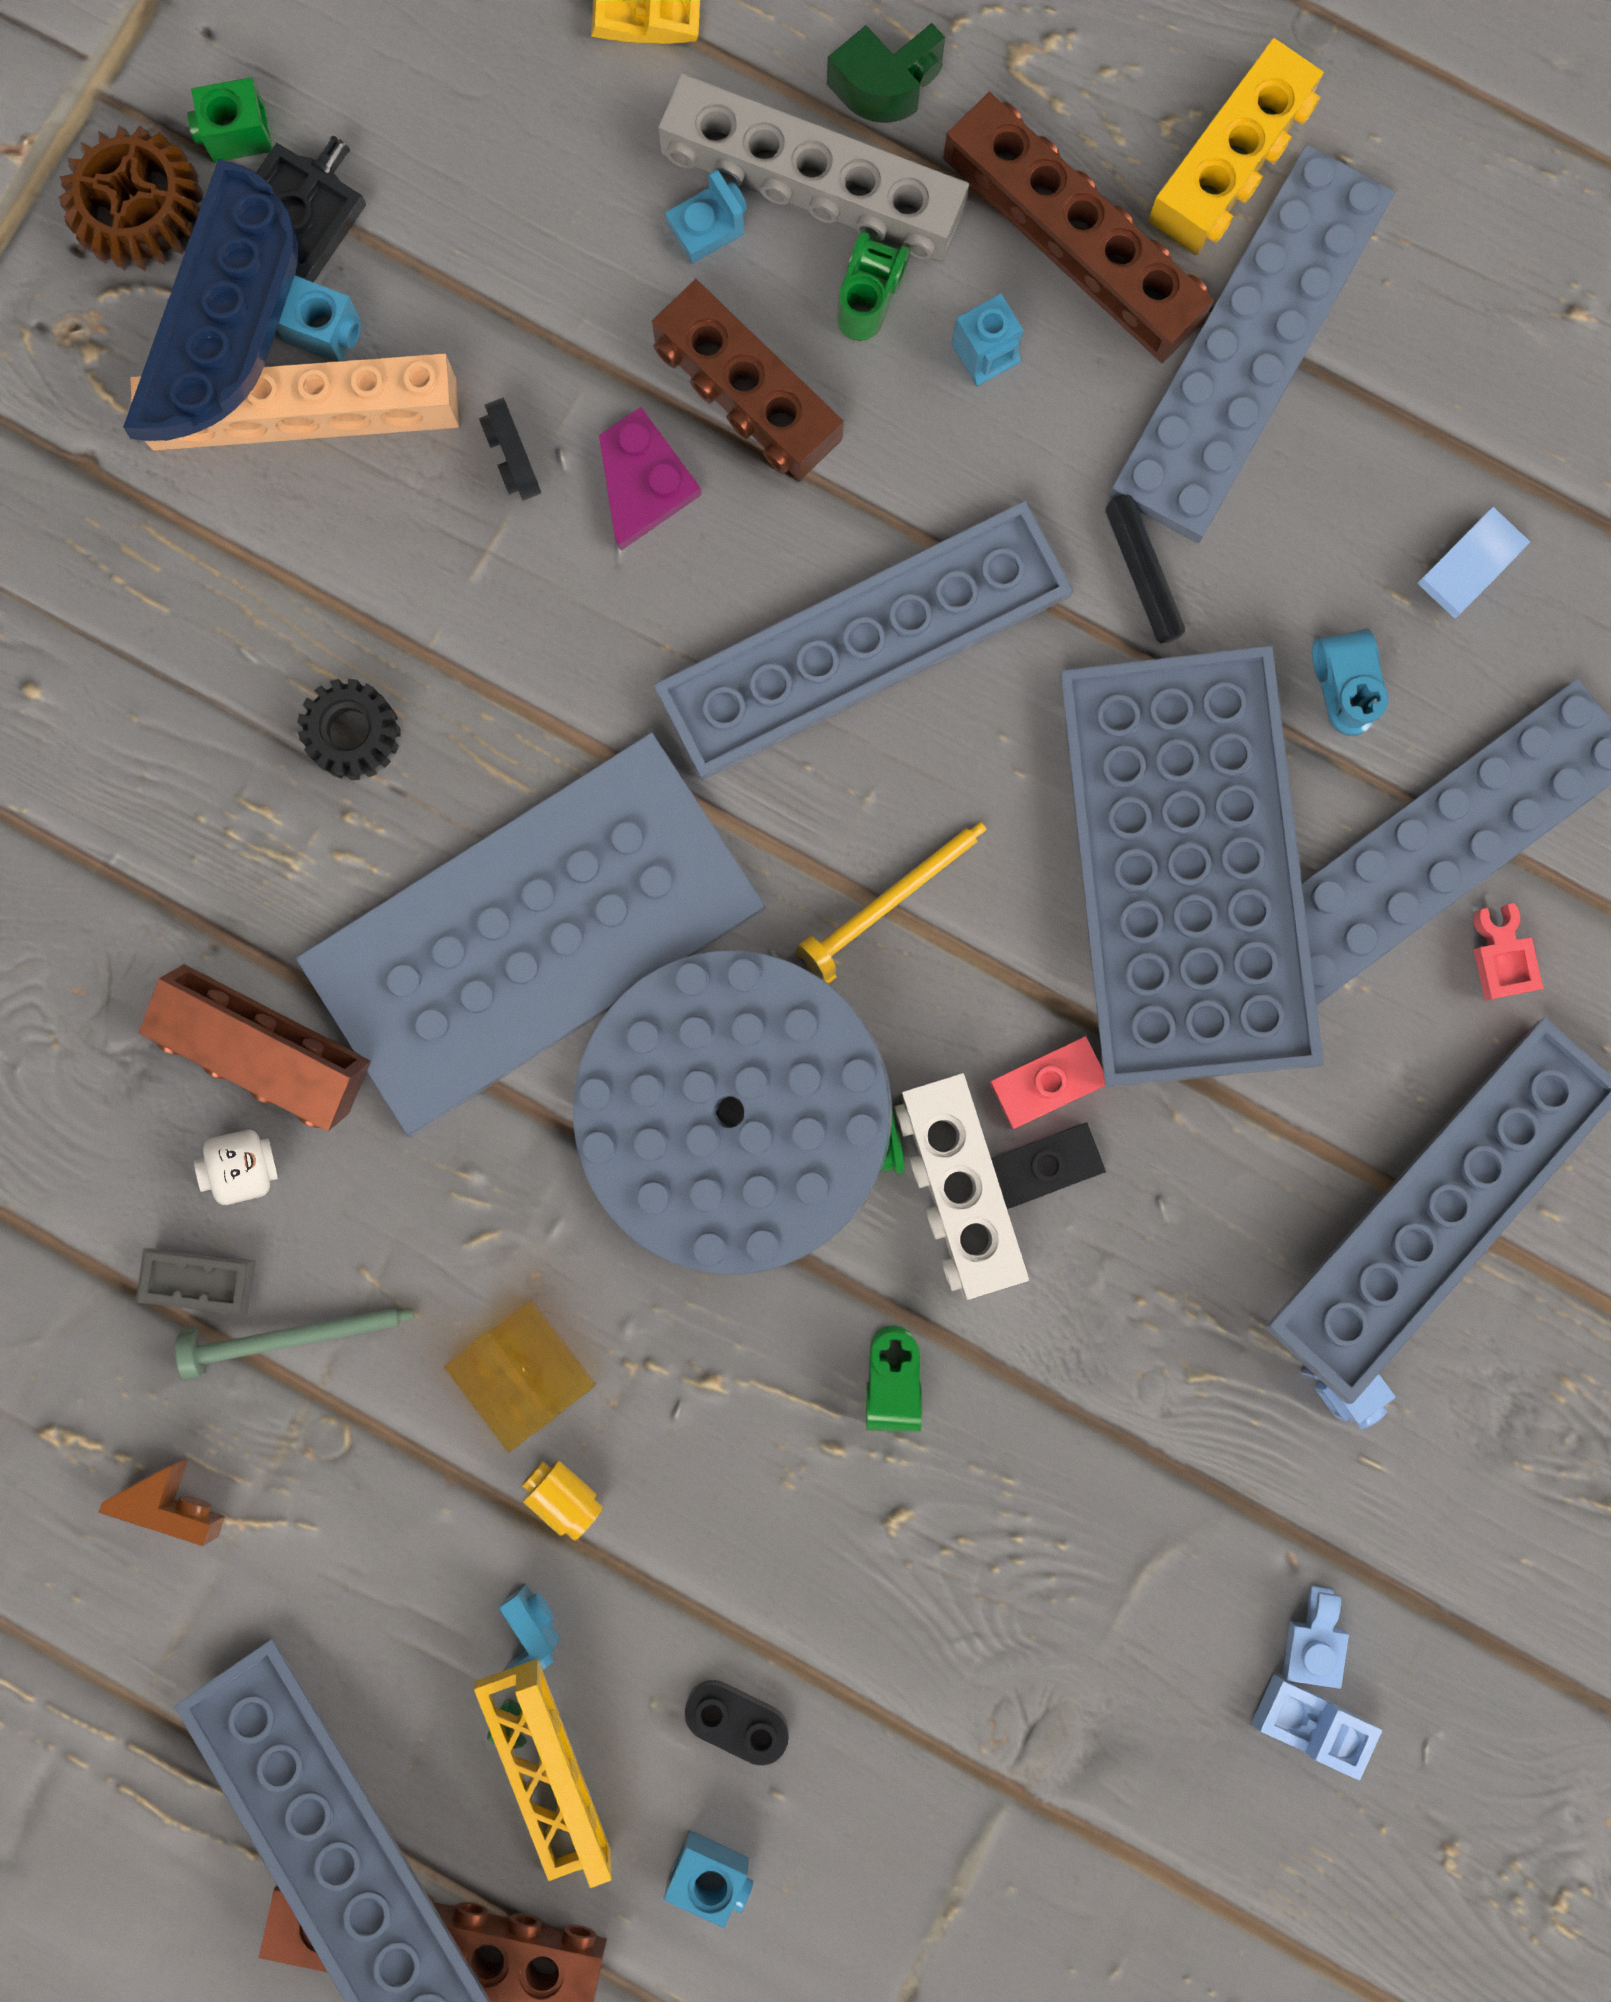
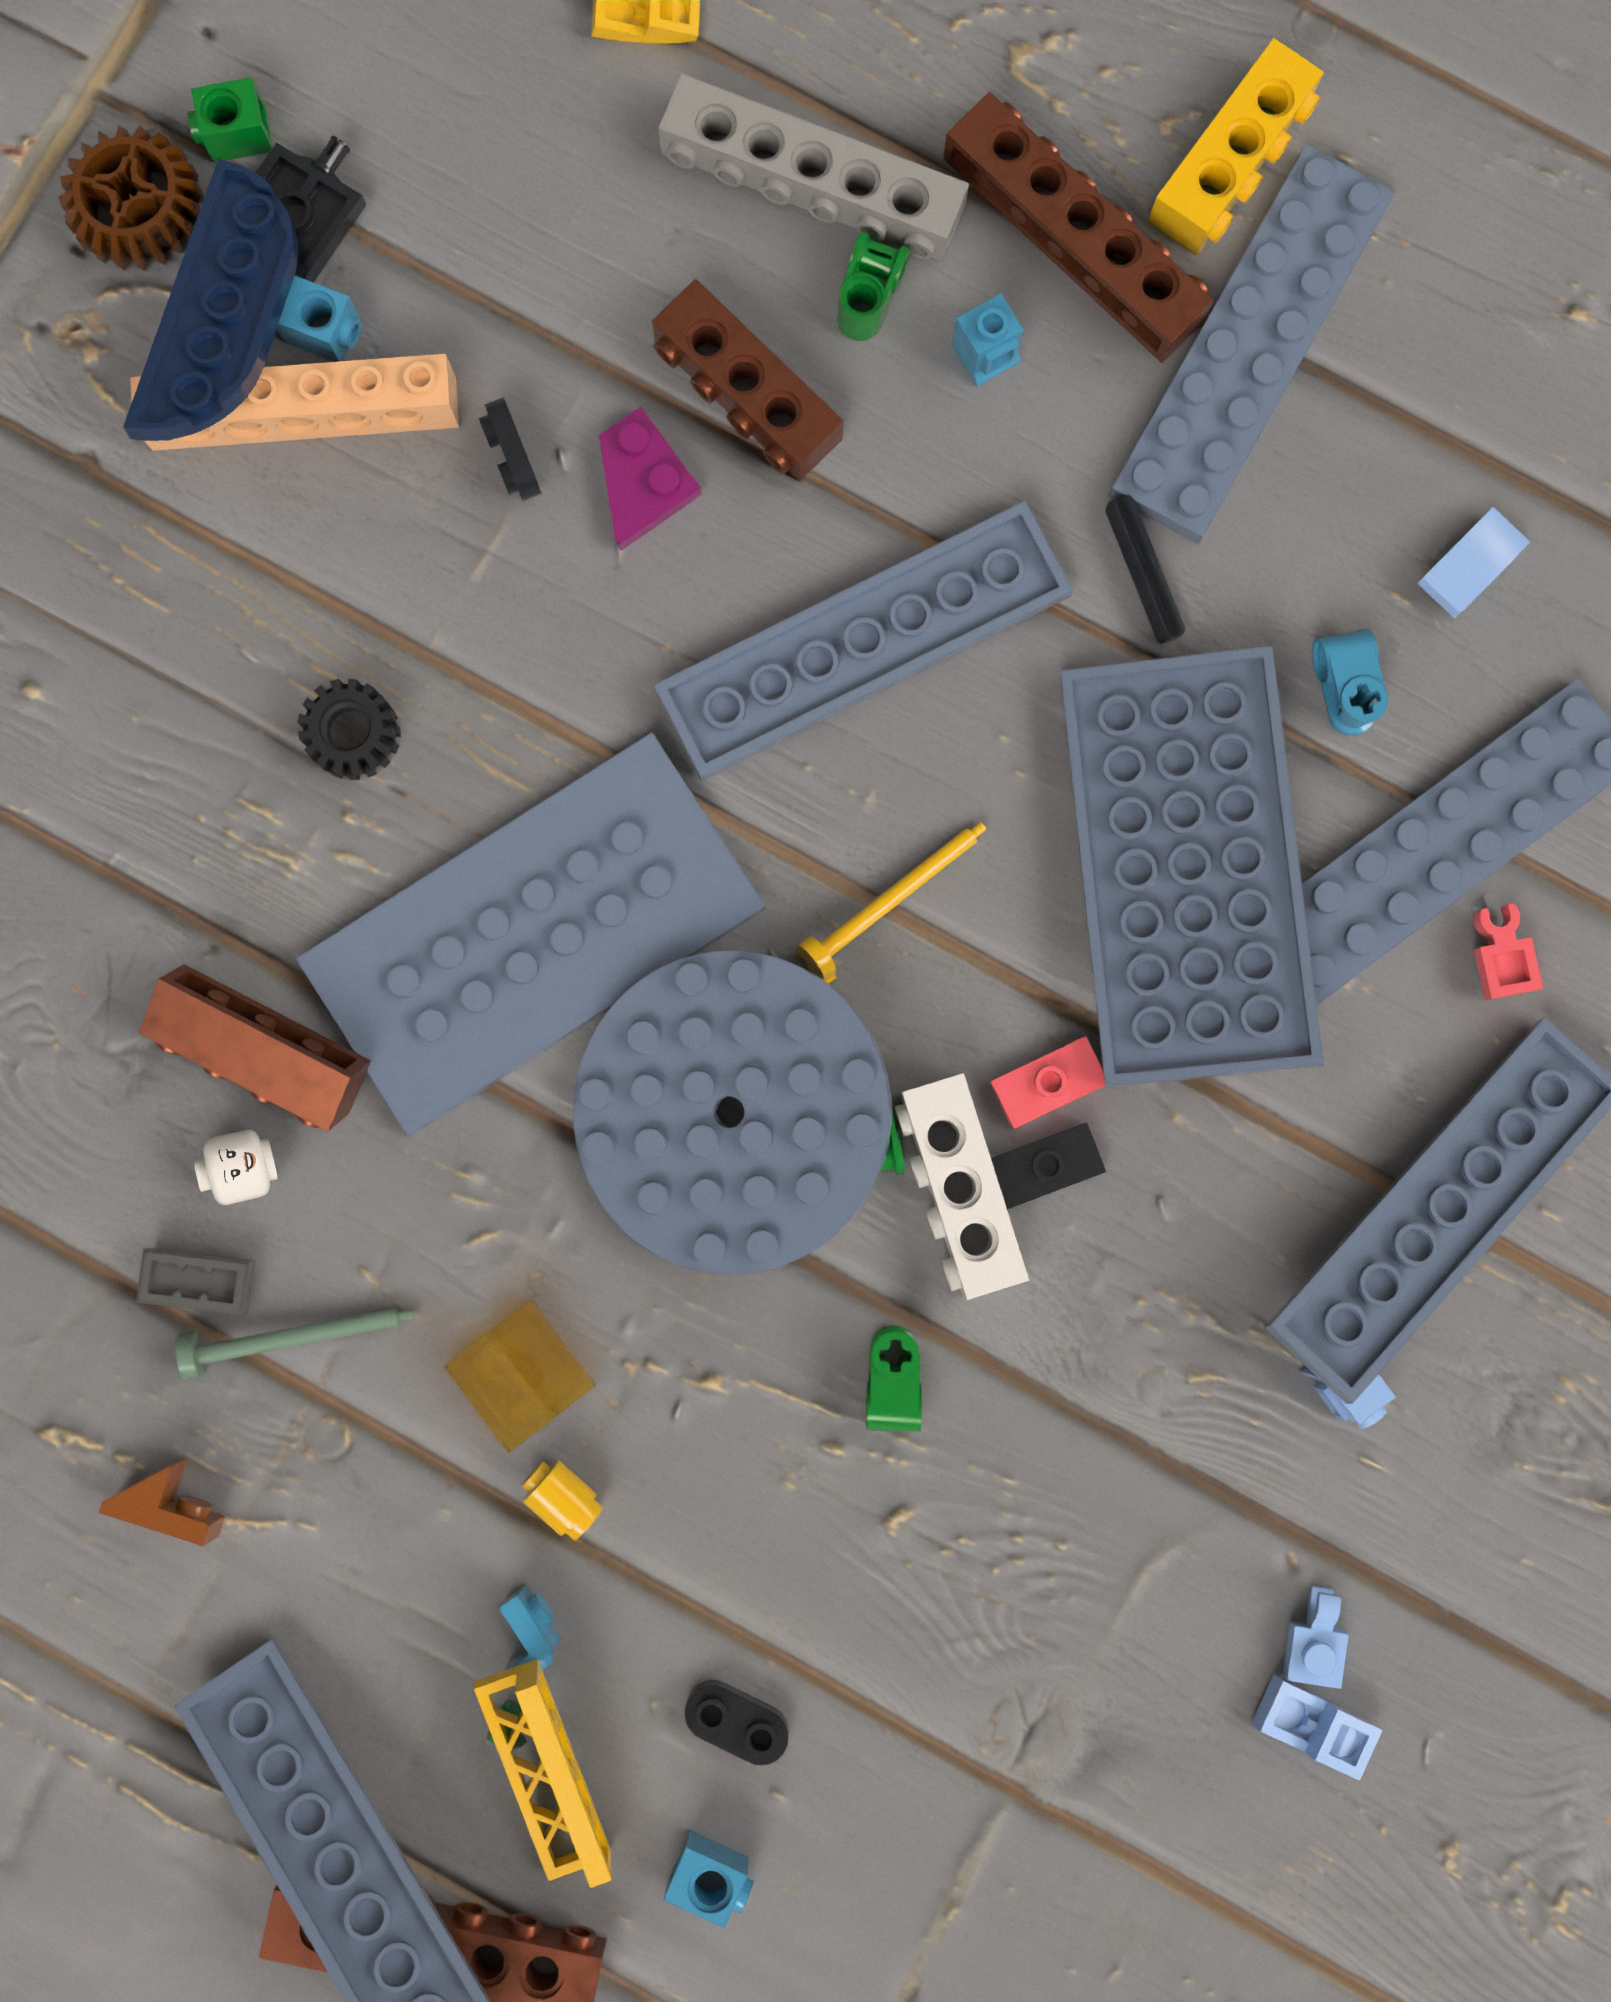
dark azure bracket [665,170,747,264] -> none
dark green brick [827,23,945,123] -> none

